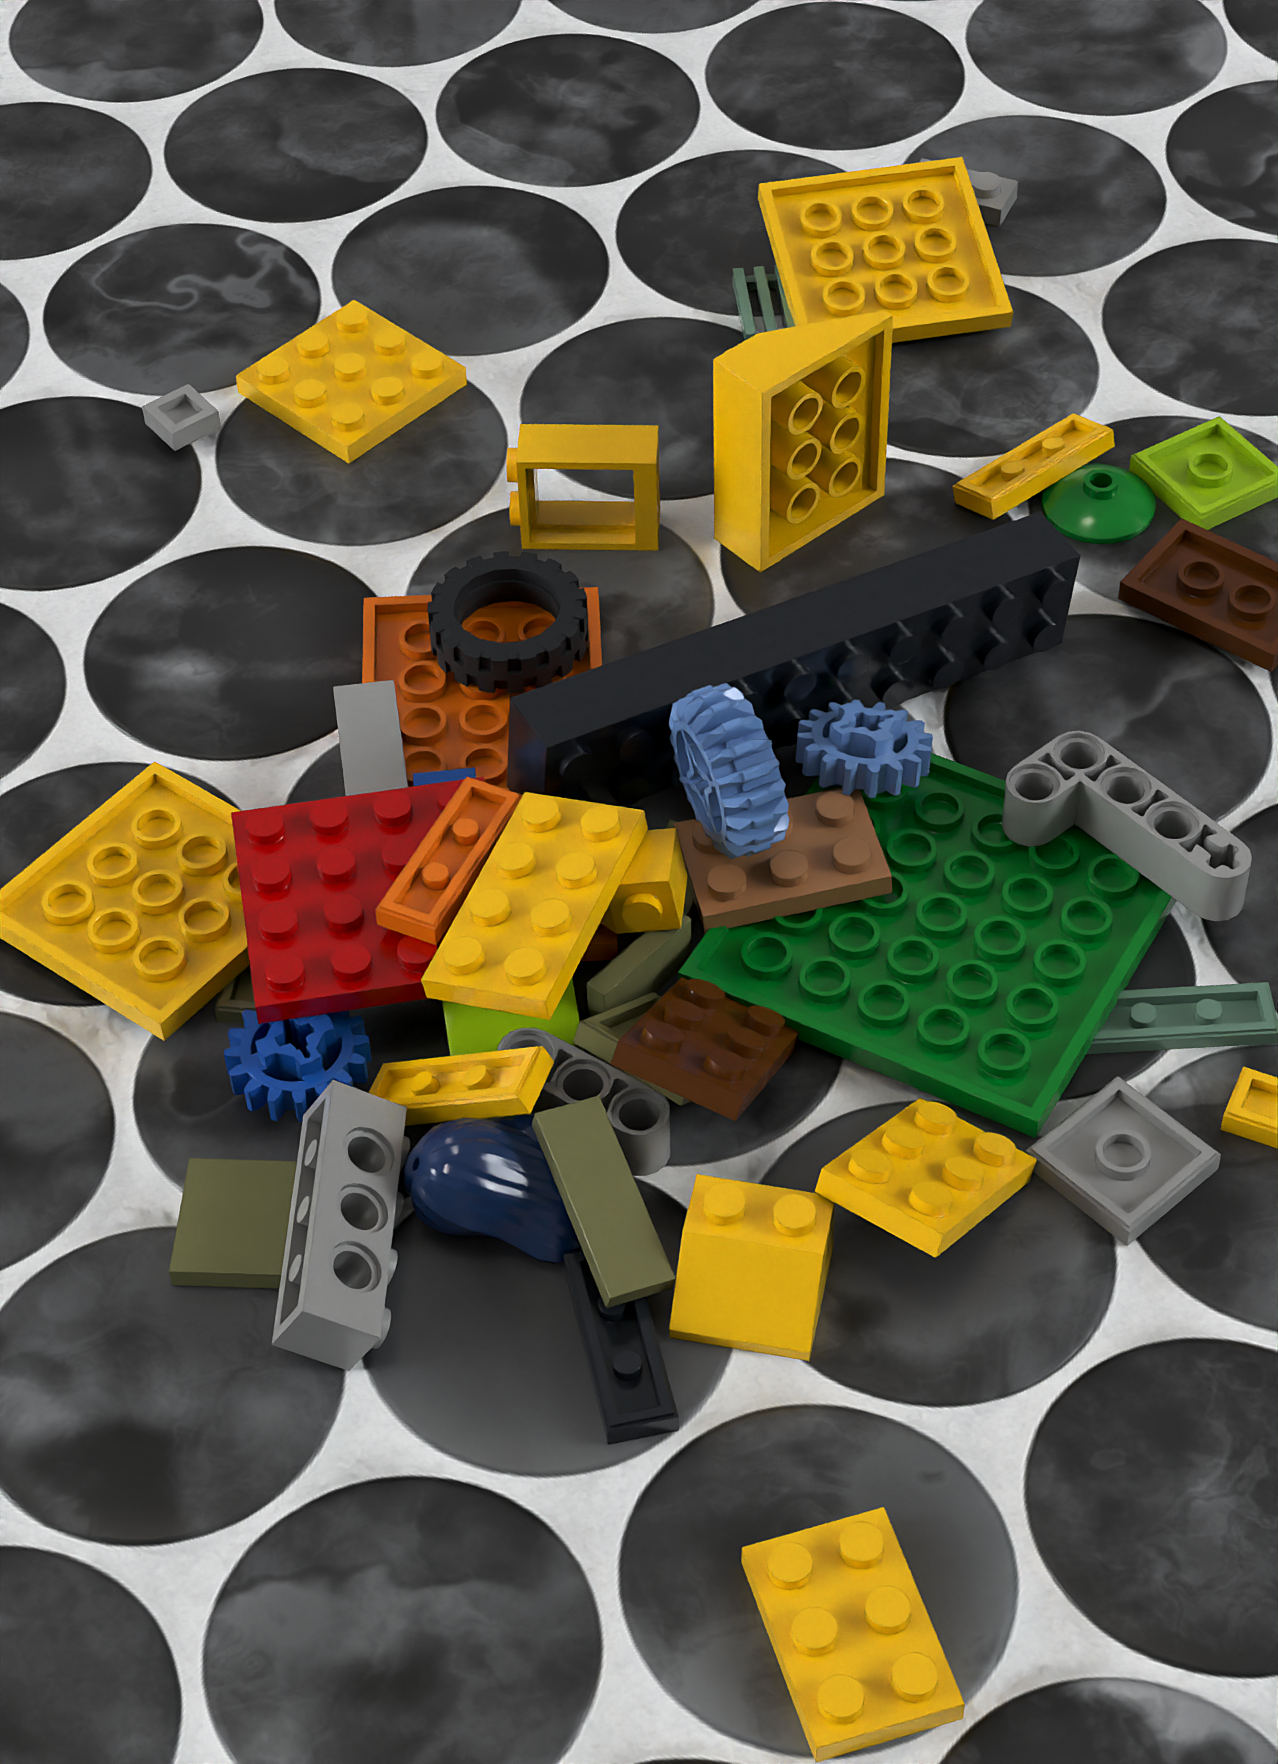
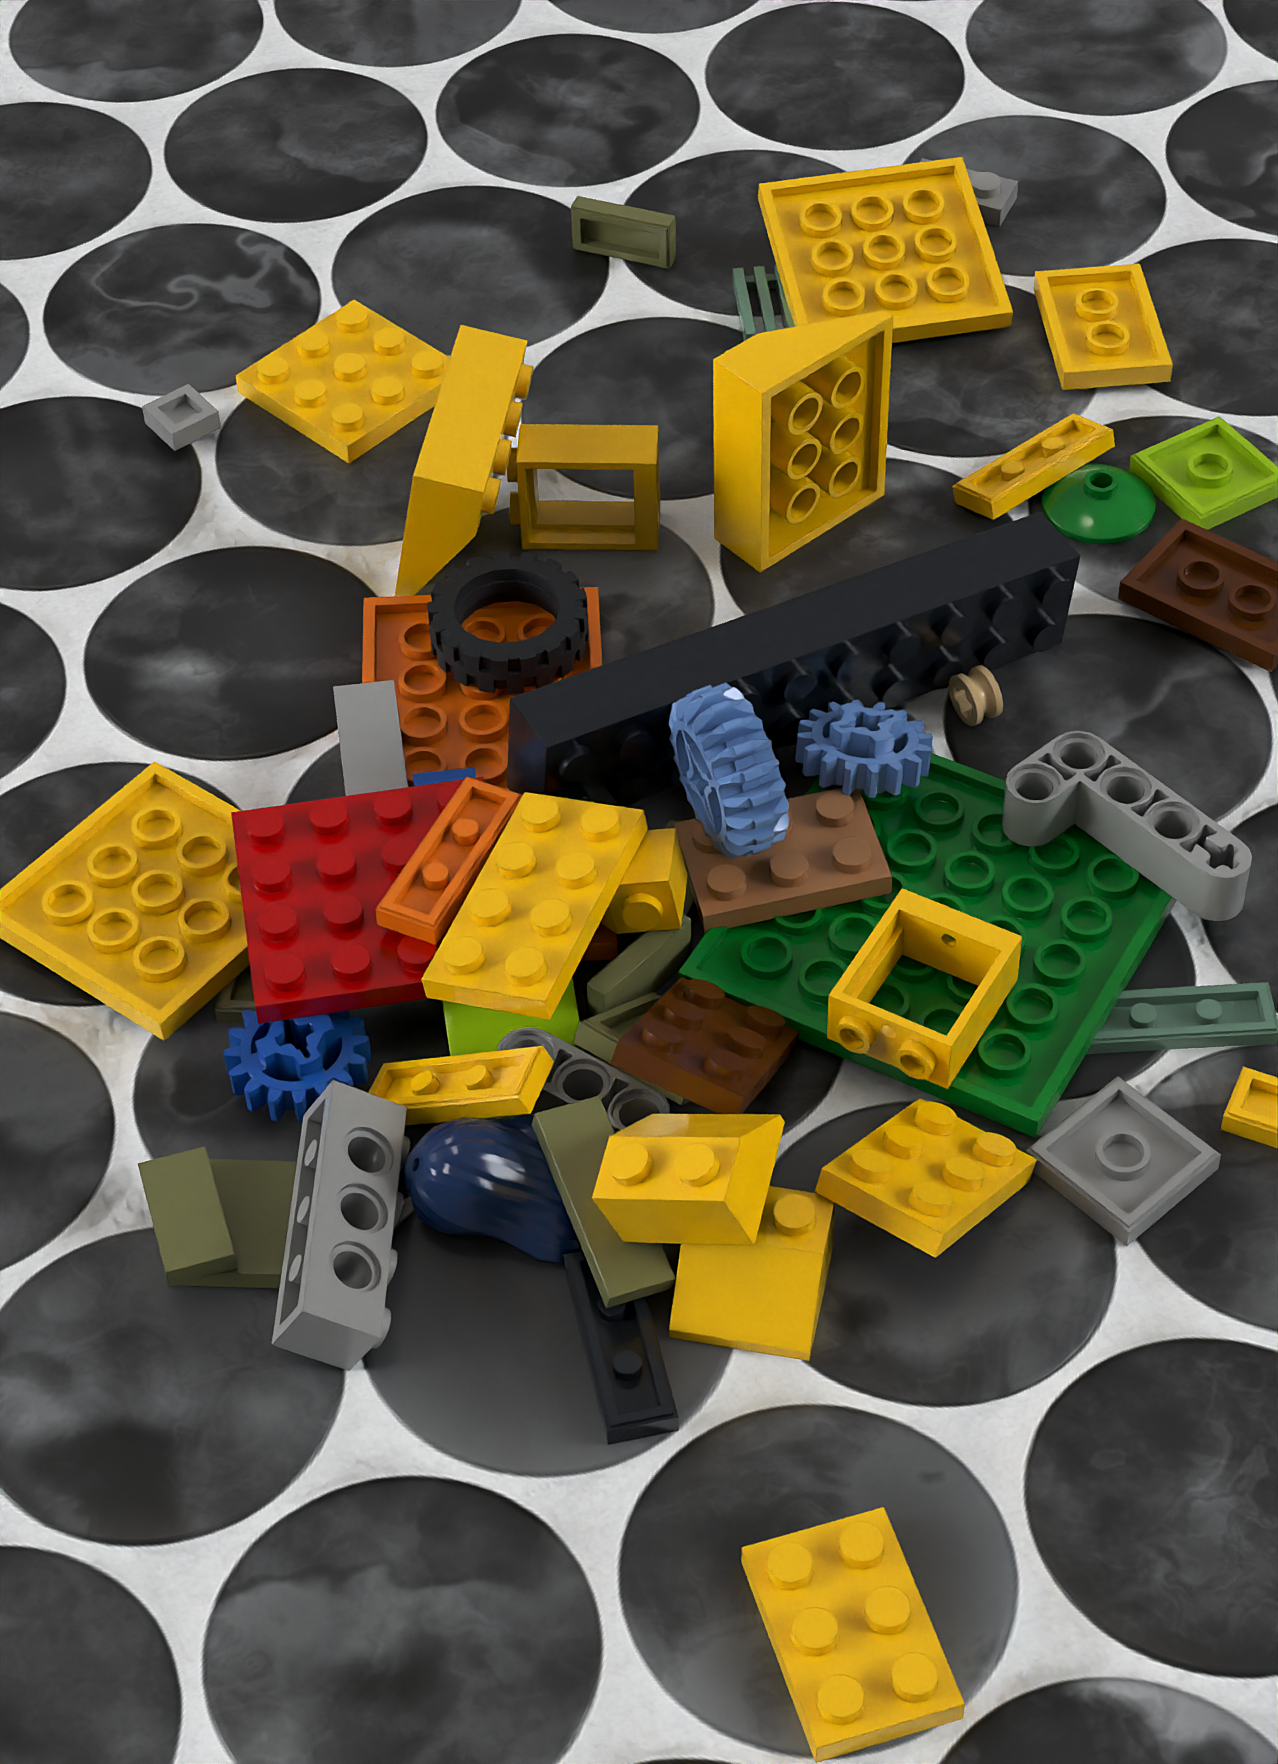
none -> olive tile [138,1146,238,1286]
none -> yellow slope [394,325,534,596]
none -> olive tile [571,196,676,269]
none -> yellow slope [592,1114,785,1246]
none -> yellow window [827,888,1022,1089]
none -> tan bush [949,665,1003,726]
none -> yellow plate [1033,264,1173,390]

